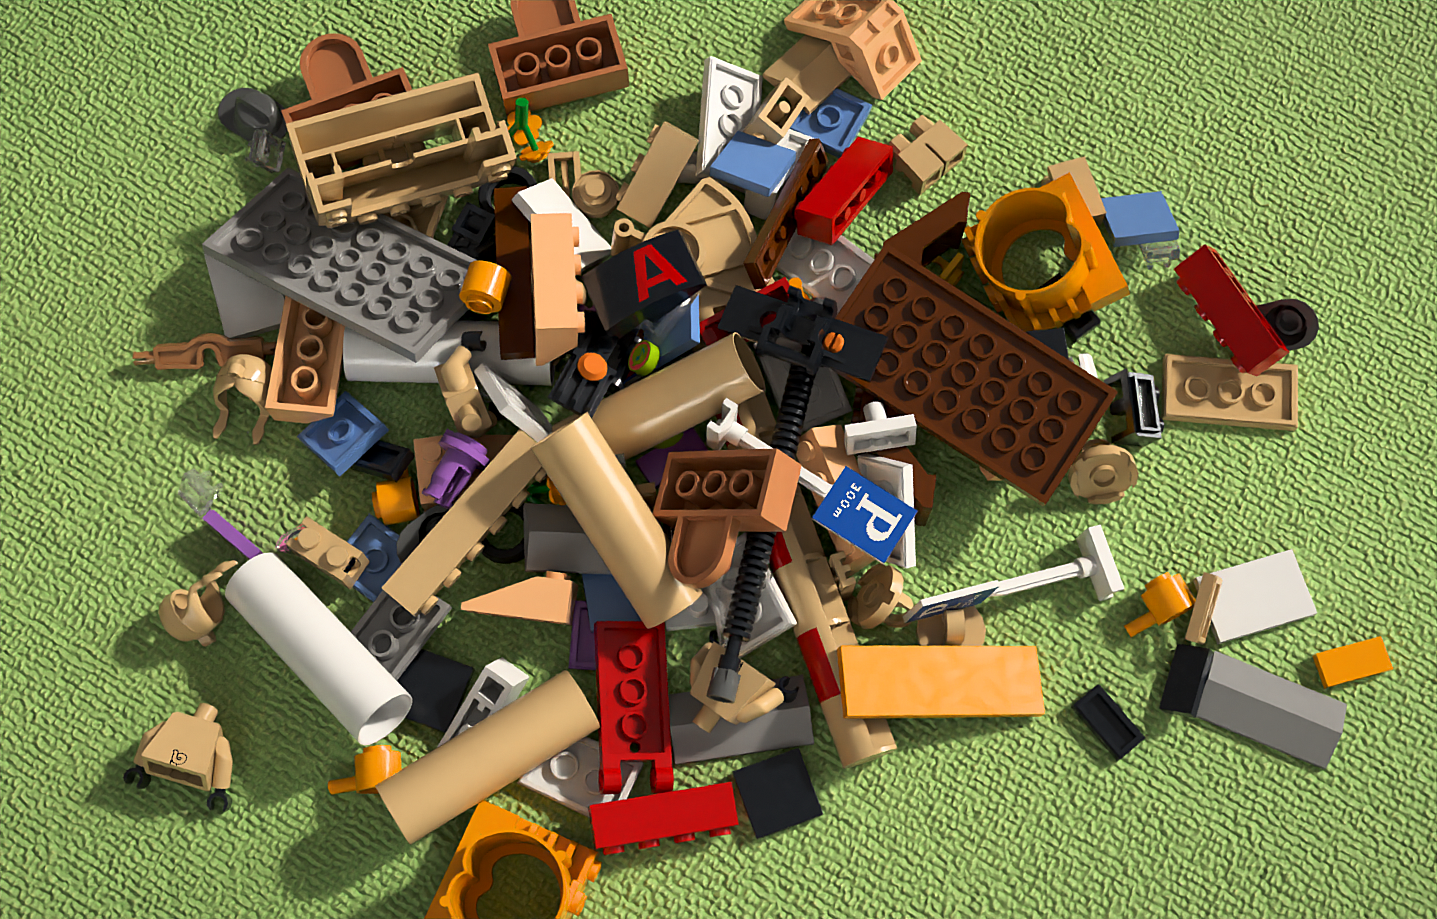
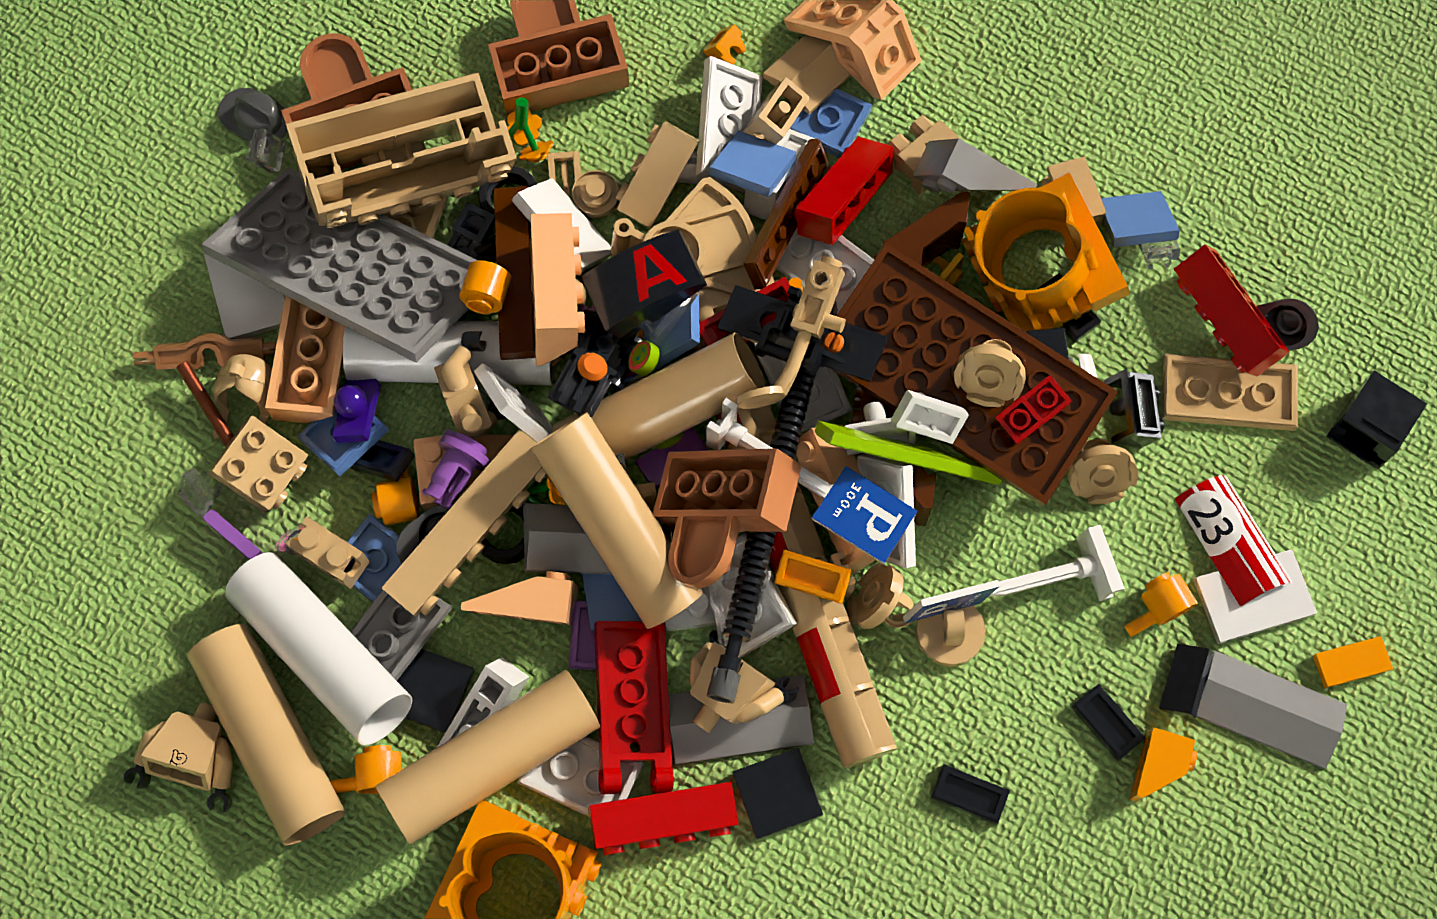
tan hair [158,560,238,647] -> none
light orange tile [837,645,1045,719] -> none
tan tile [1185,572,1223,645] -> none
none -> copper bar [176,361,234,447]
none -> tan piece [187,624,346,846]
none -> tan brick [207,415,308,512]
none -> dark purple tile [332,379,381,443]
none -> light orange tile [703,24,746,65]
none -> tan piece [736,256,846,409]
none -> light orange tile [774,550,852,604]
none -> lime tile [814,420,1002,485]
none -> white tile [891,390,969,444]
none -> light grey slope [913,138,1037,194]
none -> black tile [930,764,1010,825]
none -> tan tile [954,339,1026,407]
none -> red slope [995,375,1072,445]
none -> light orange slope [1129,727,1197,802]
none -> sticker [1175,475,1293,606]
none -> black piece [1326,370,1427,470]

